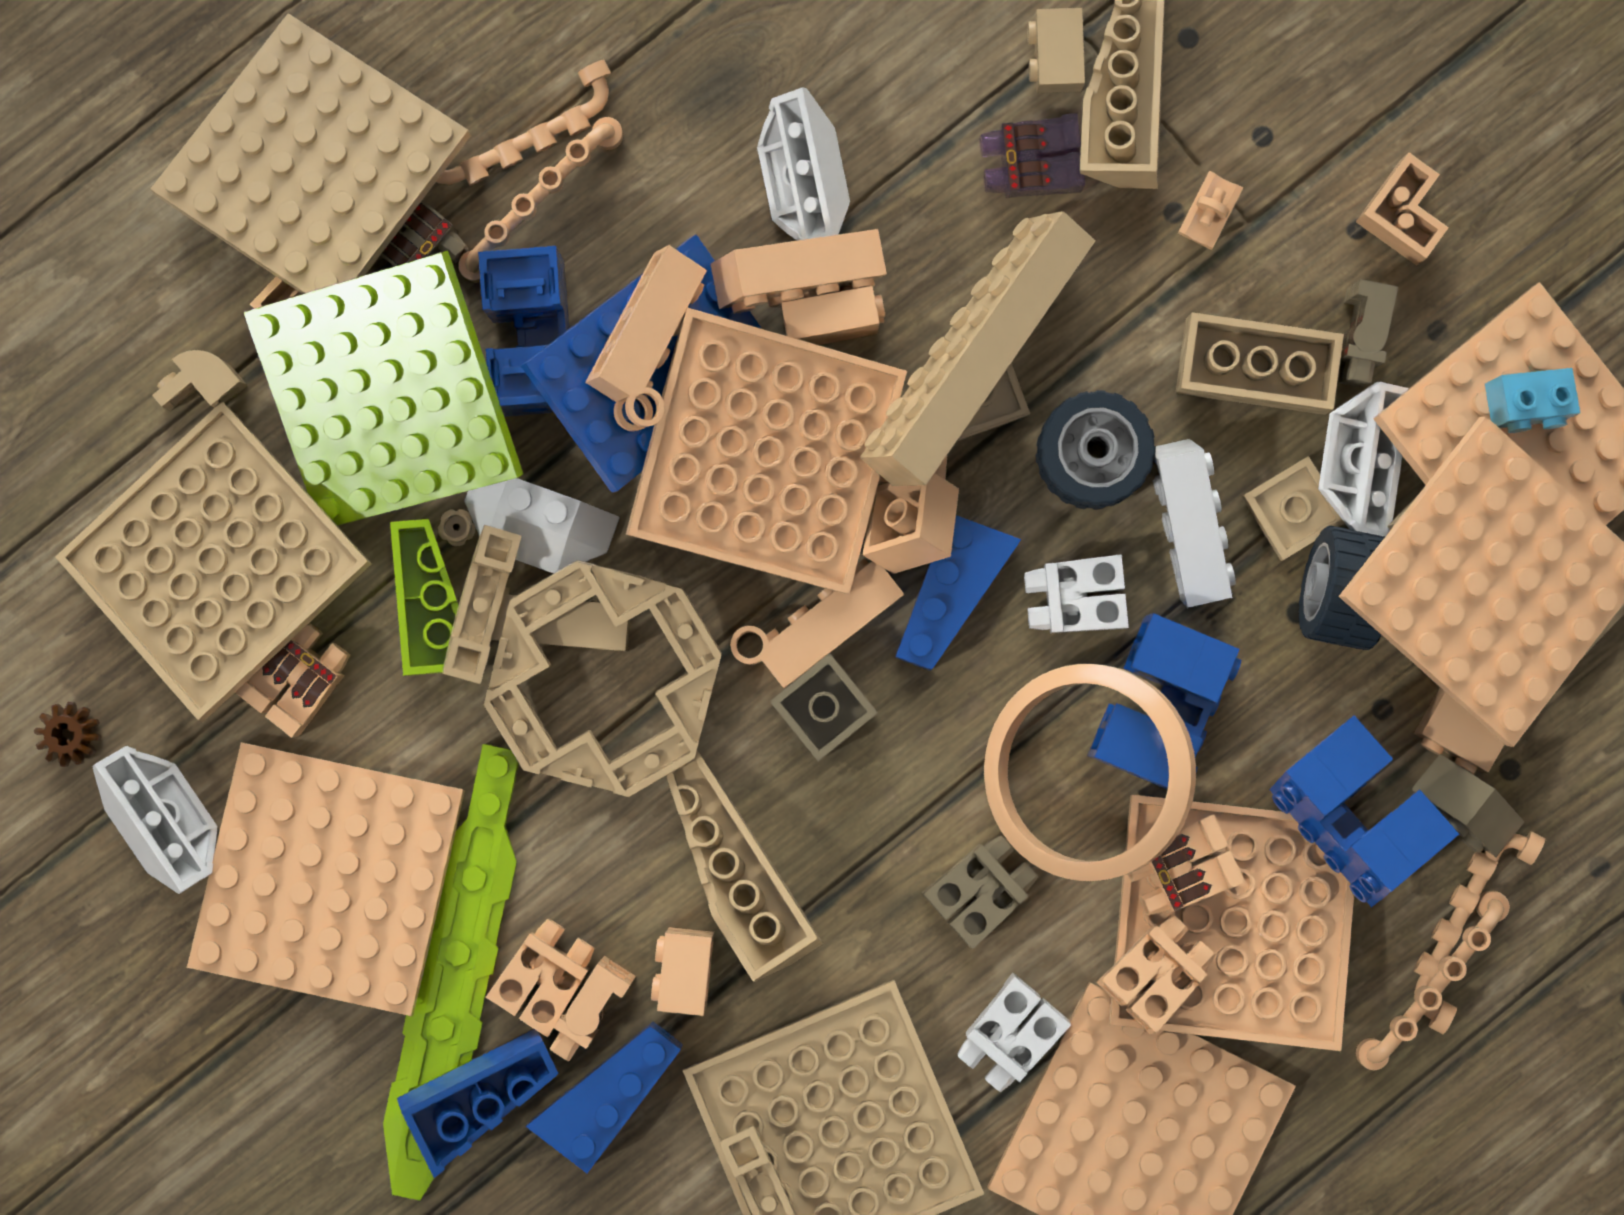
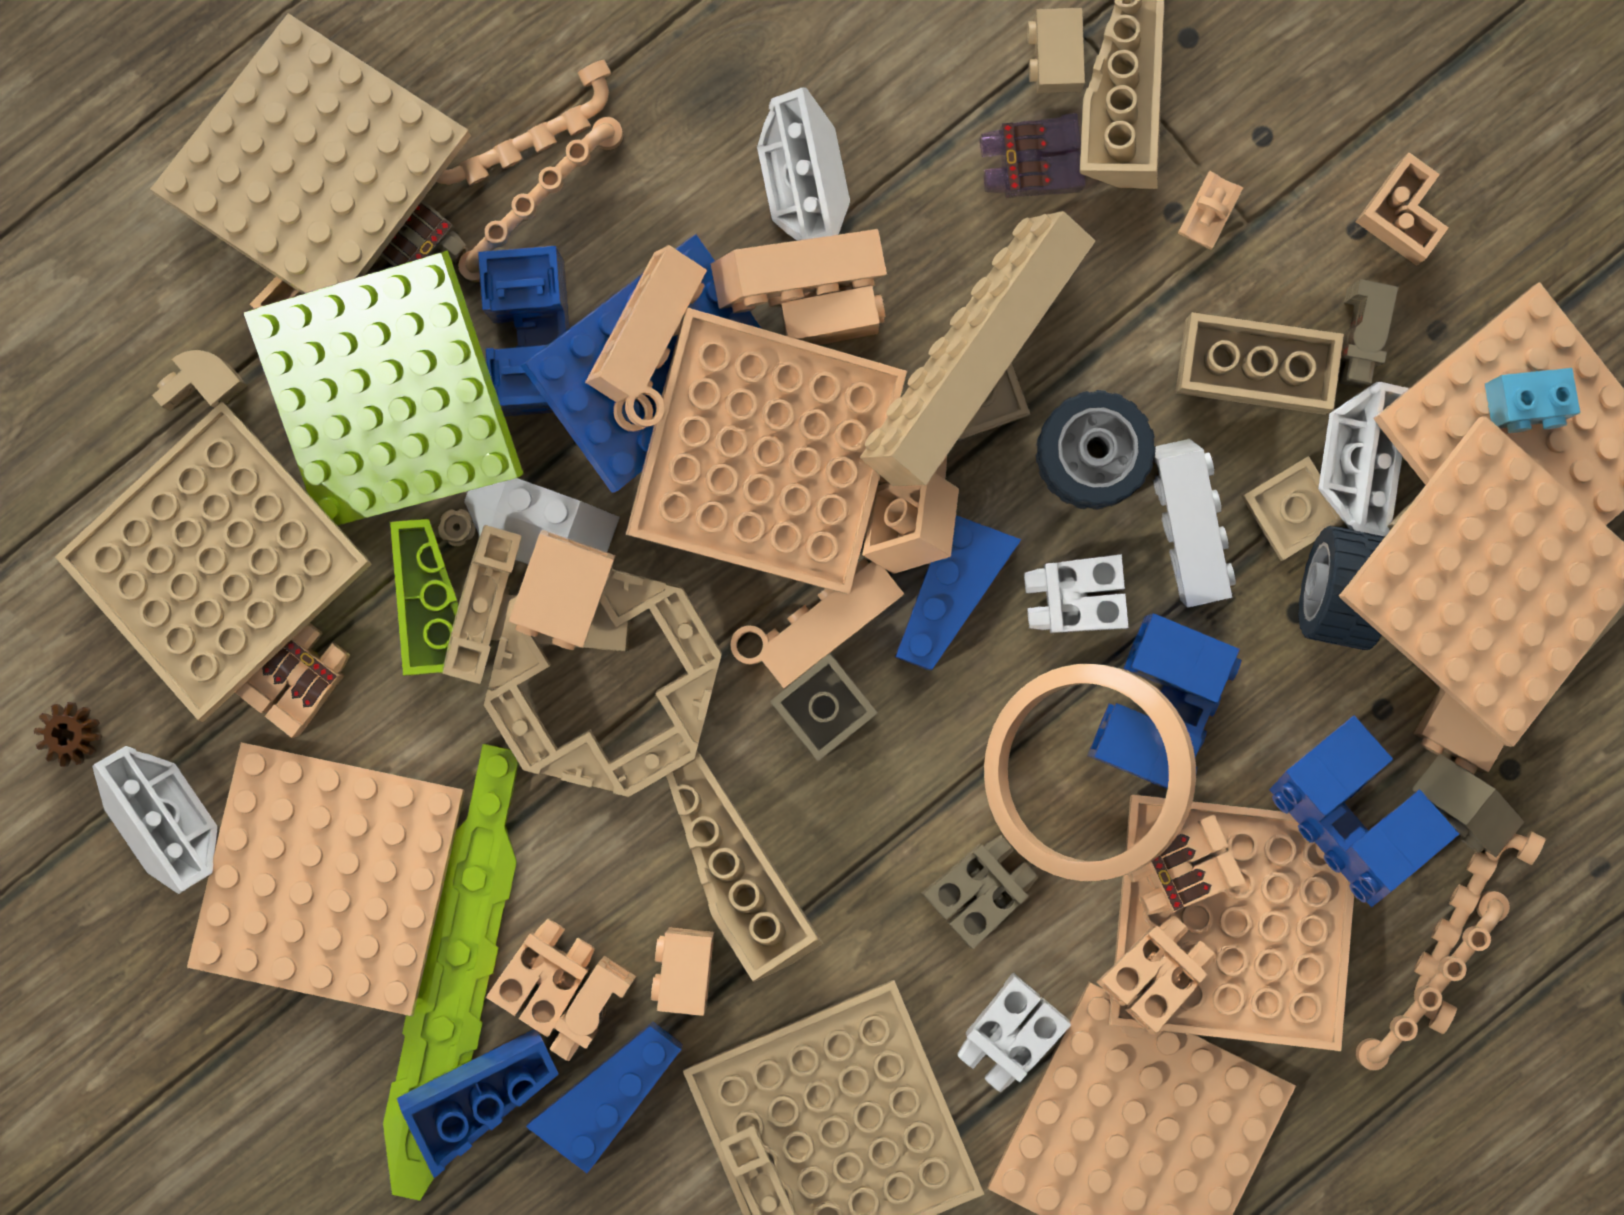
none -> light nougat brick [509,530,616,650]

